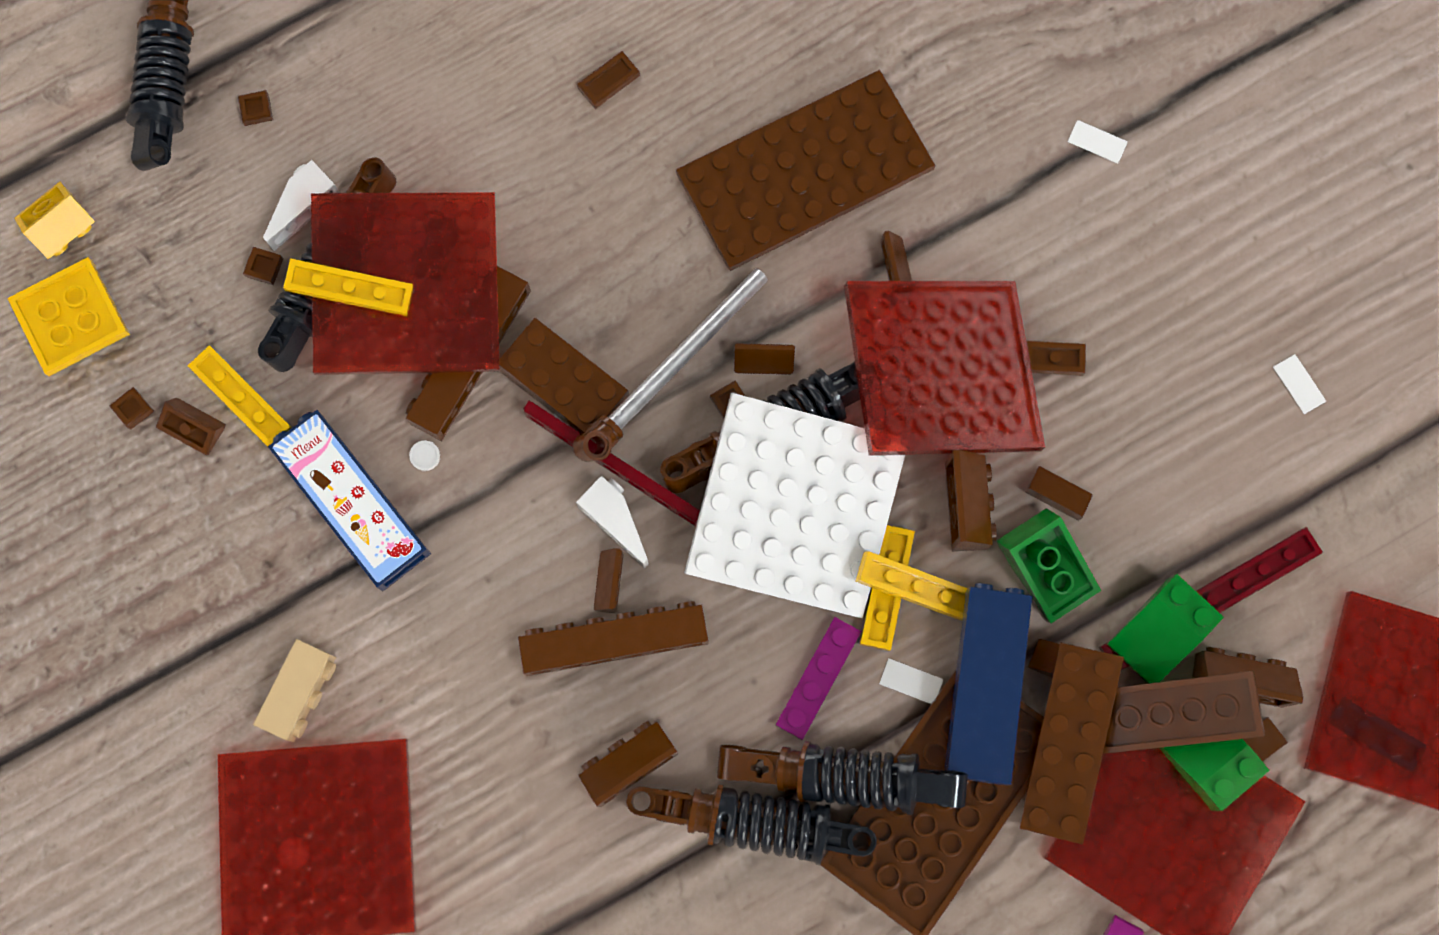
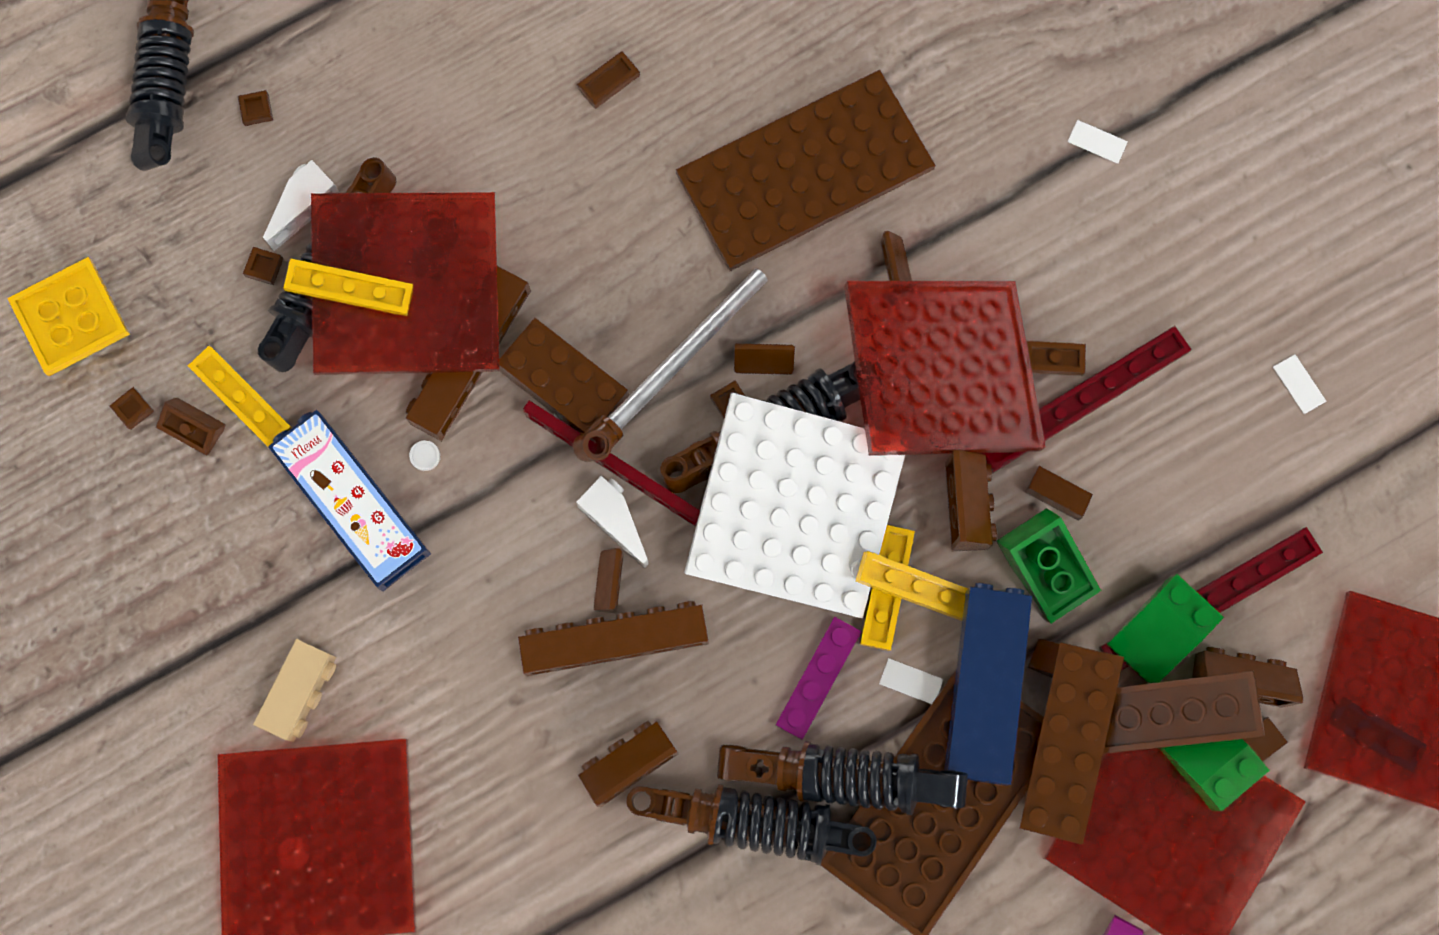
yellow slope [14,181,95,259] -> none
none -> dark red tile [976,326,1192,474]

